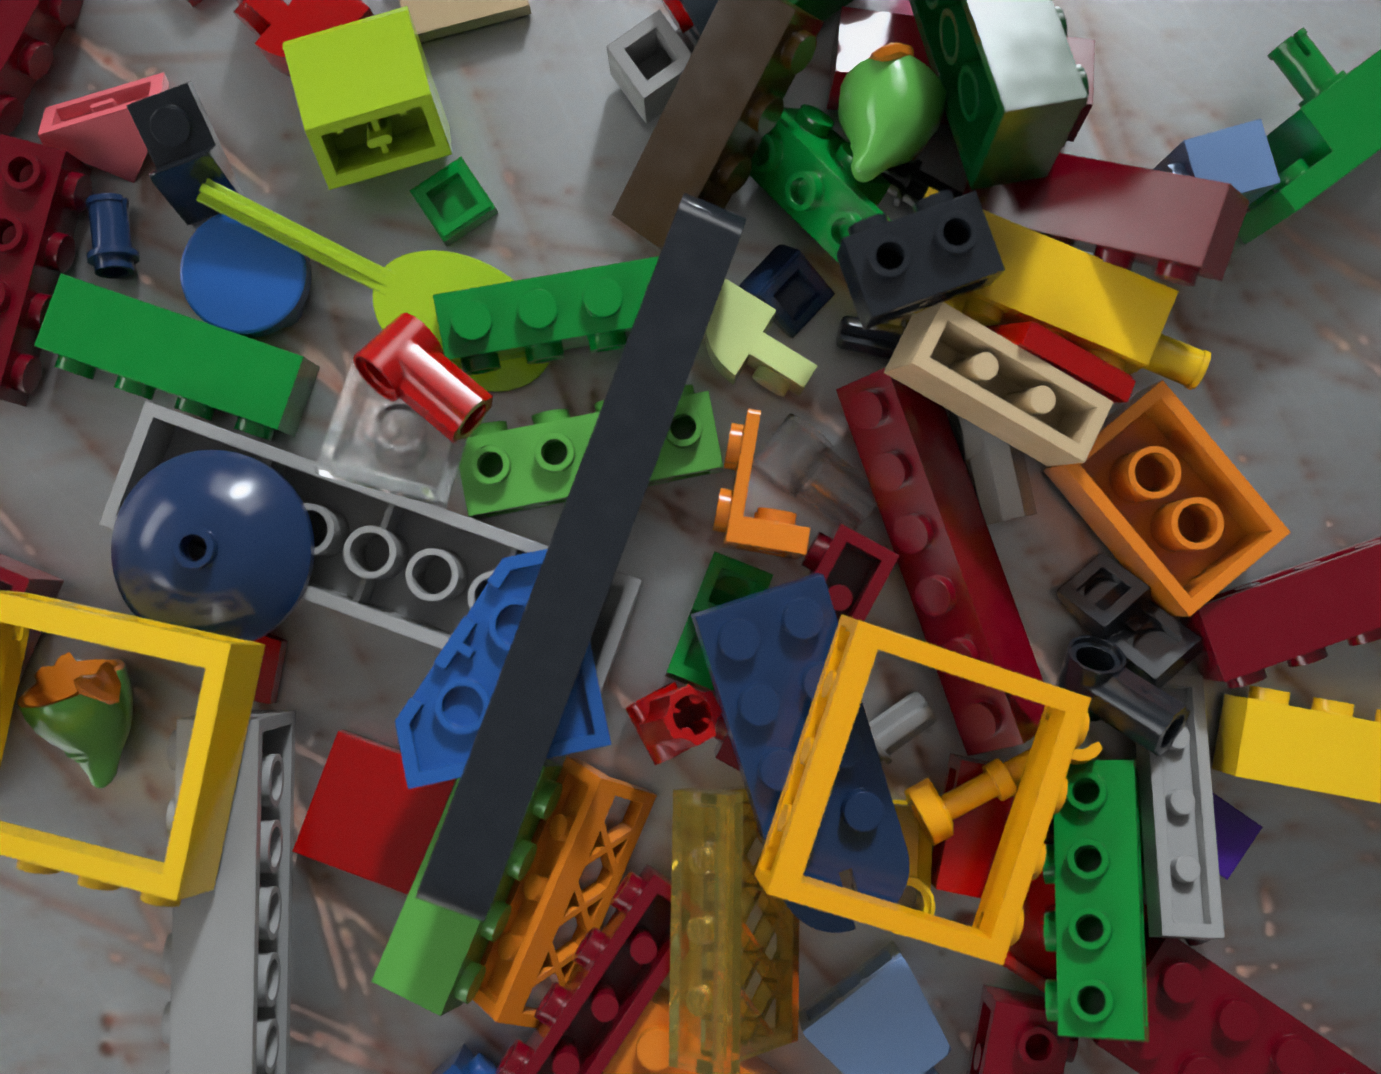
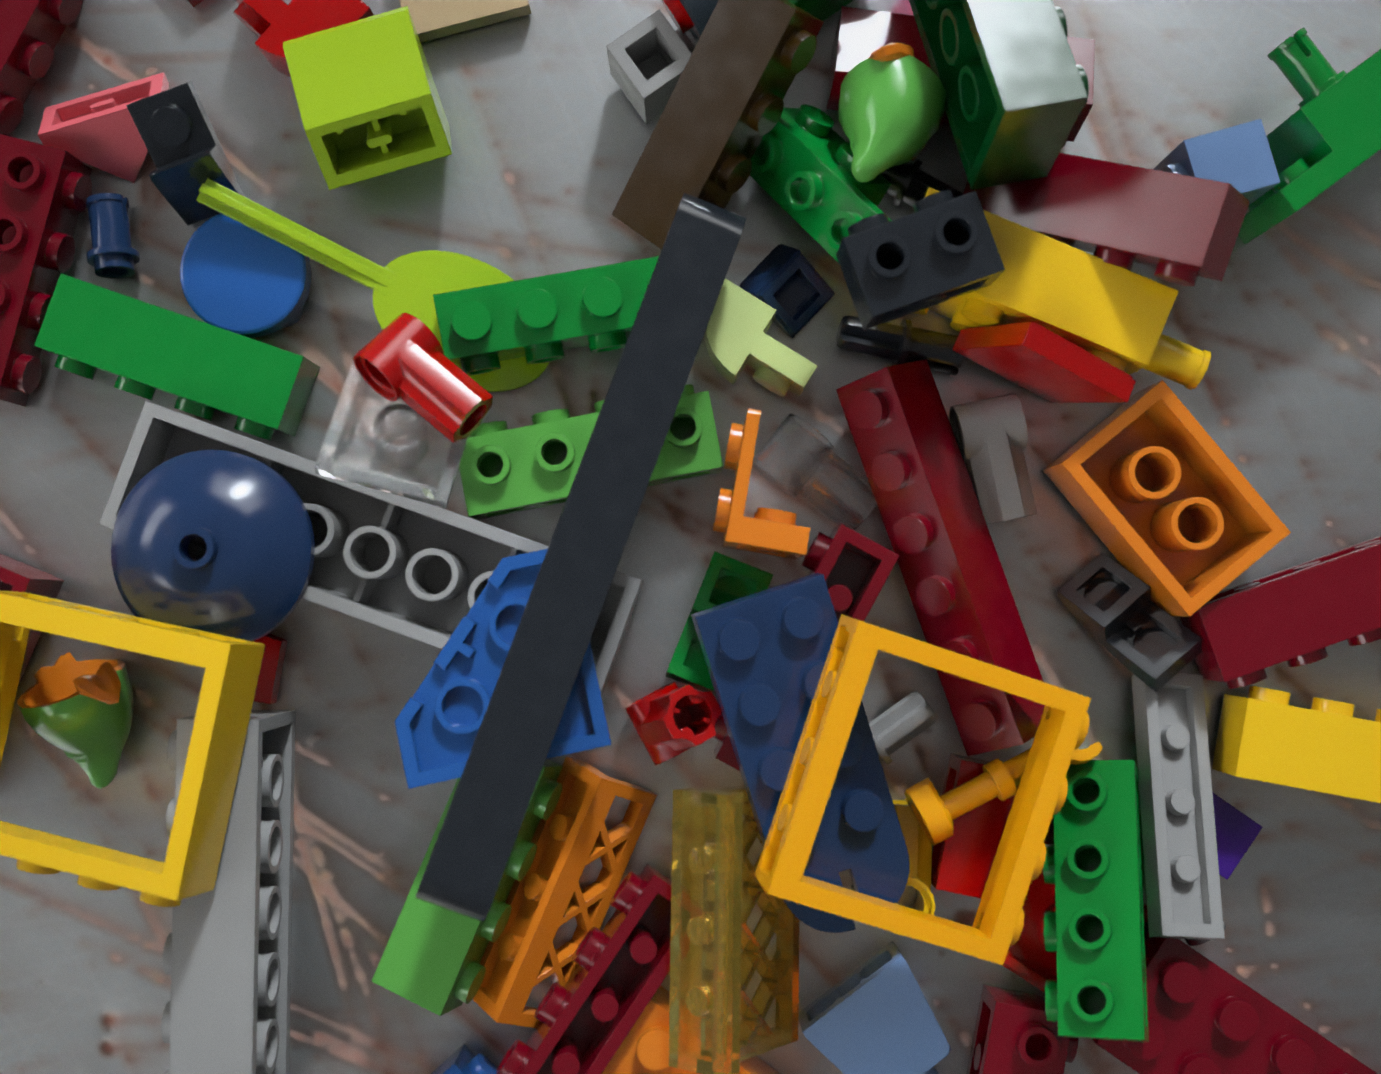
red tile [292,729,458,895] -> none
green tile [409,157,498,247] -> none
tan brick [884,302,1114,467] -> none
black piece [1055,635,1190,757] -> none

